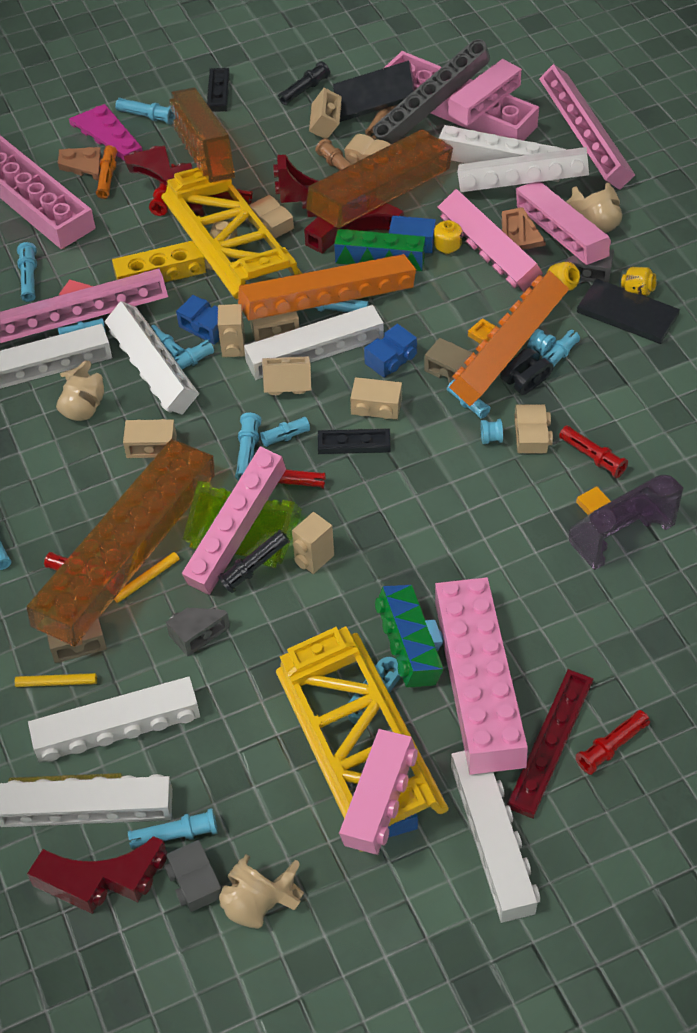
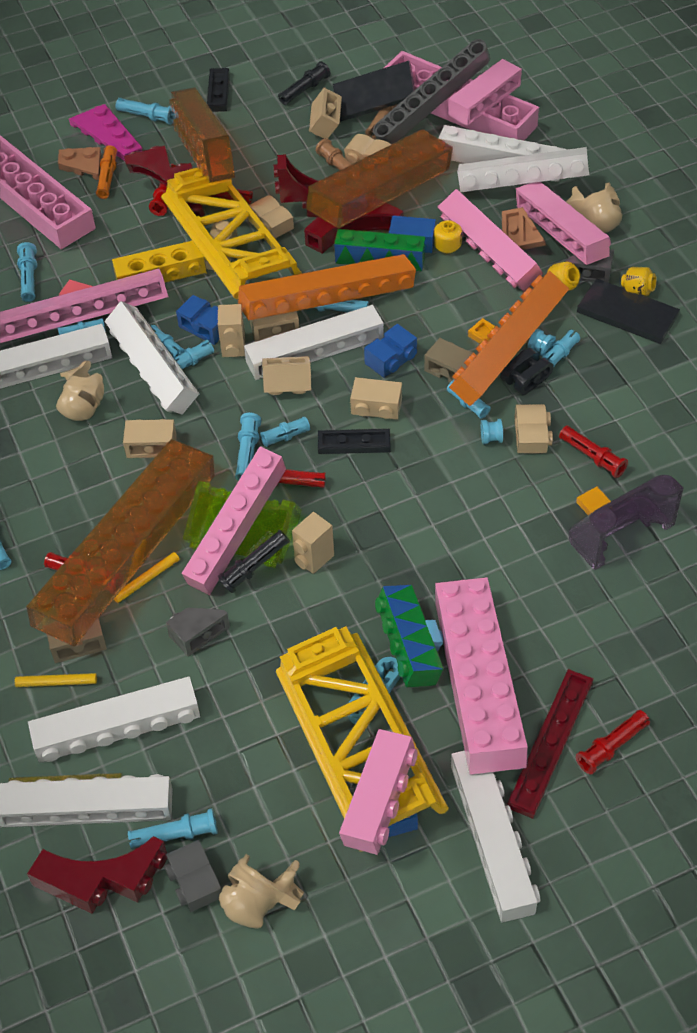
bright pink brick [539,64,635,190] -> none

